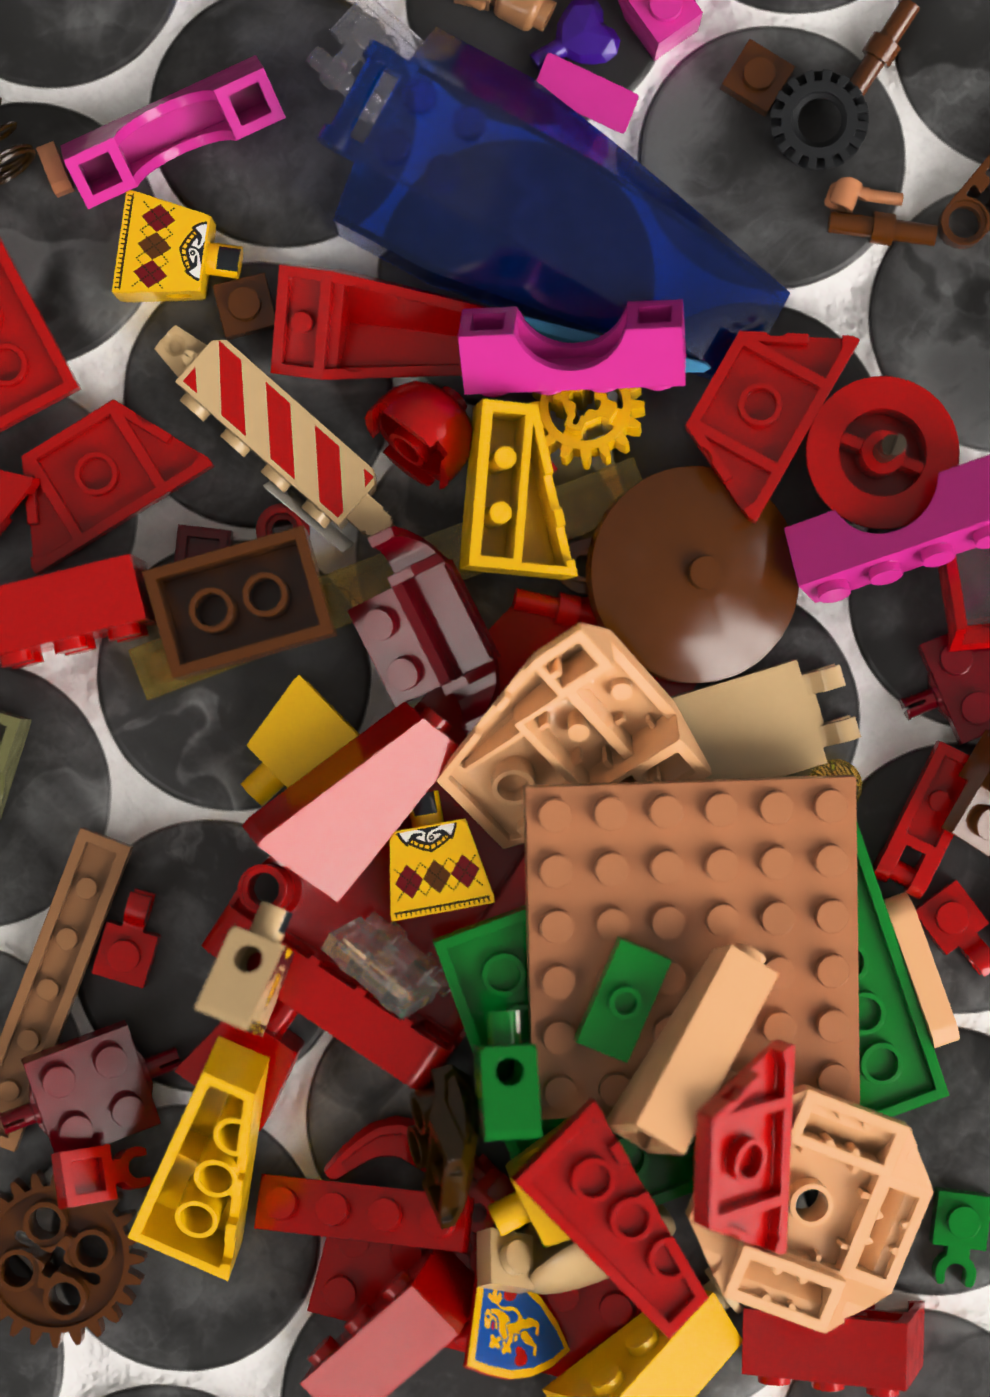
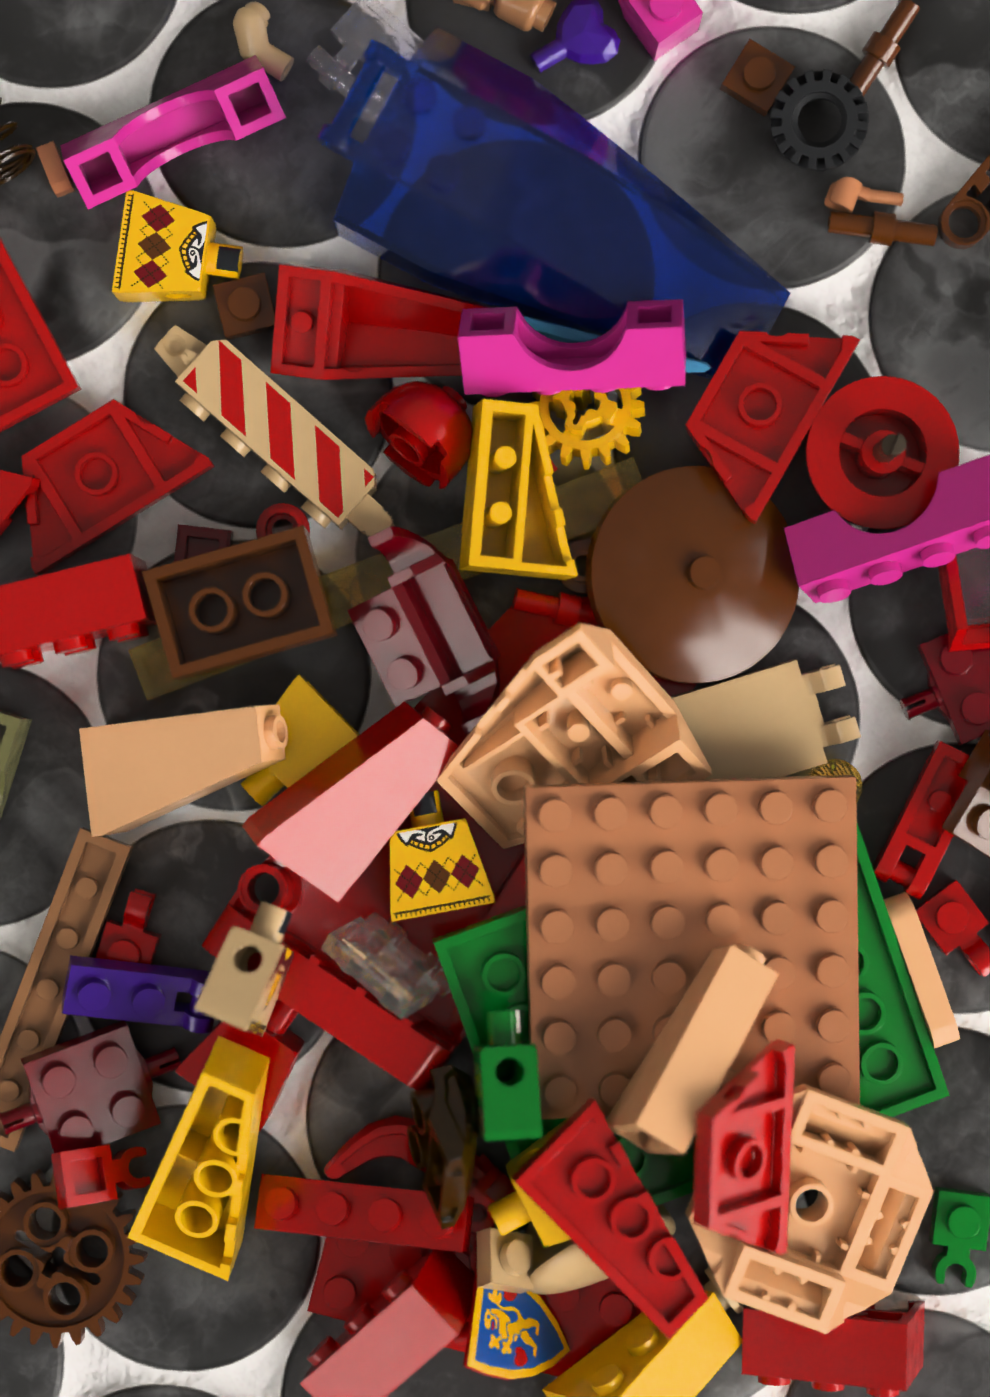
white sticker [263,481,354,552] -> none
dark pink sticker [533,53,639,133] -> none
green plate [574,936,672,1063] -> none
none -> dark purple plate [61,955,215,1033]
none -> light nougat slope [79,704,288,837]
none -> tan arm [233,2,294,82]

